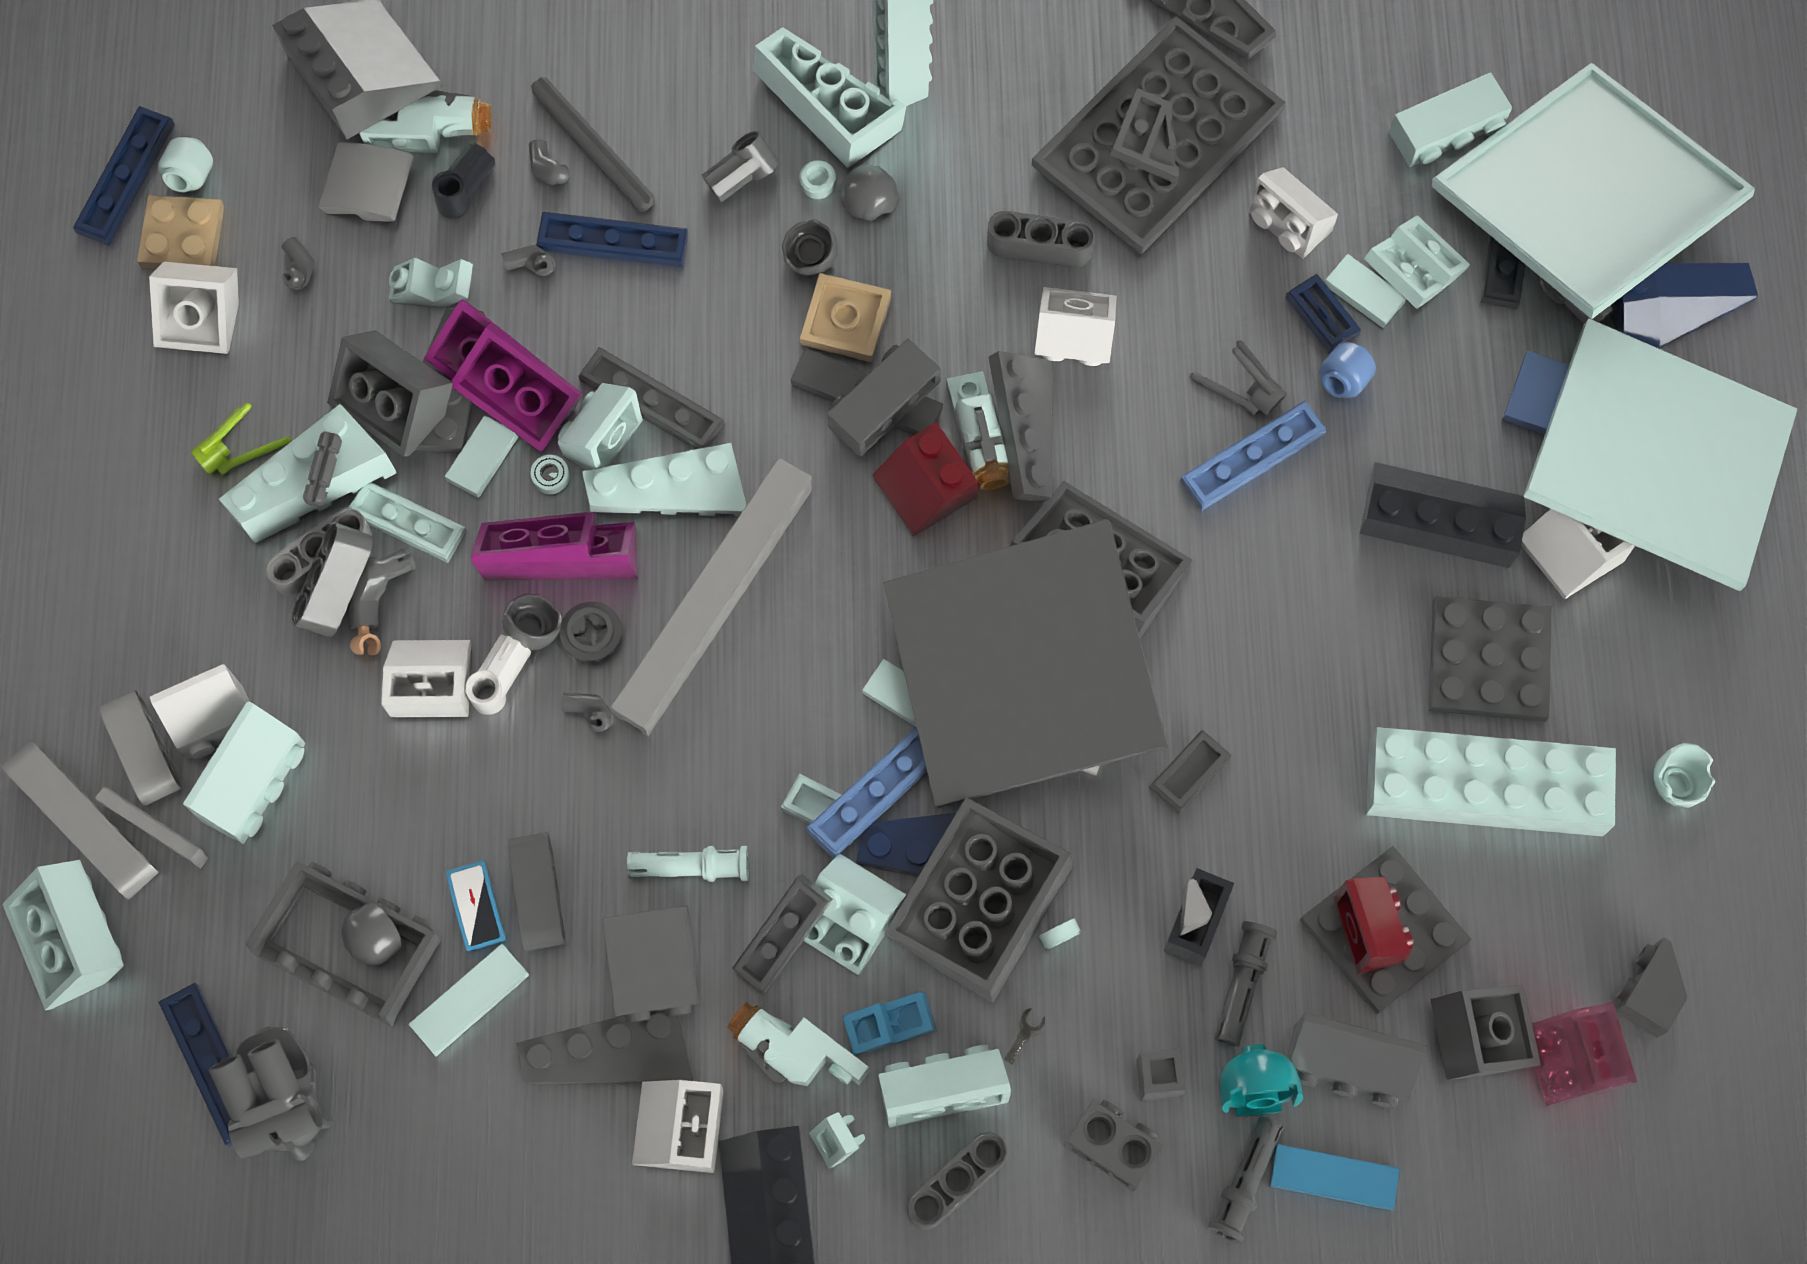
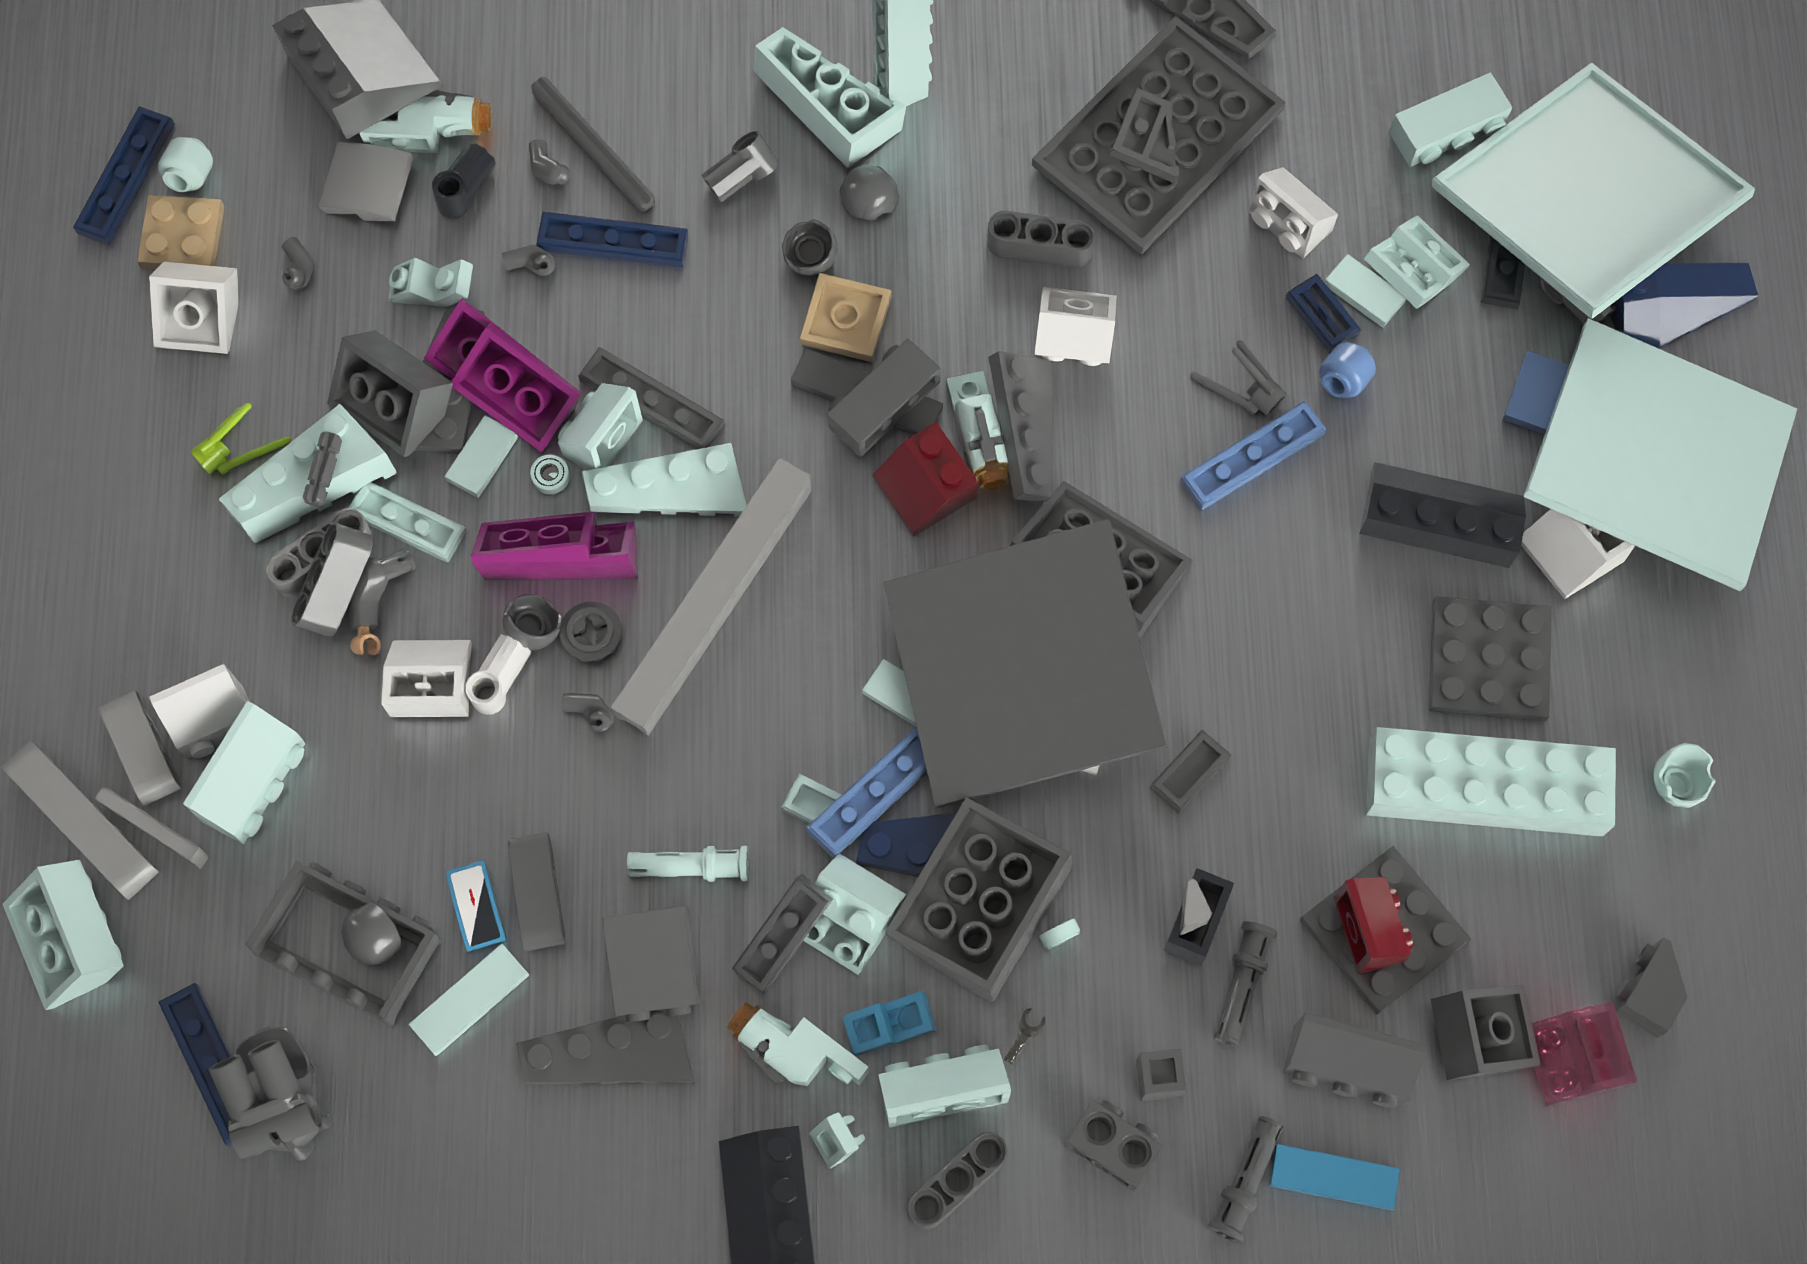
white slope [632,1080,724,1173] -> none
light aqua tile [799,160,836,199] -> none
teal cylinder [1219,1044,1304,1117] -> none

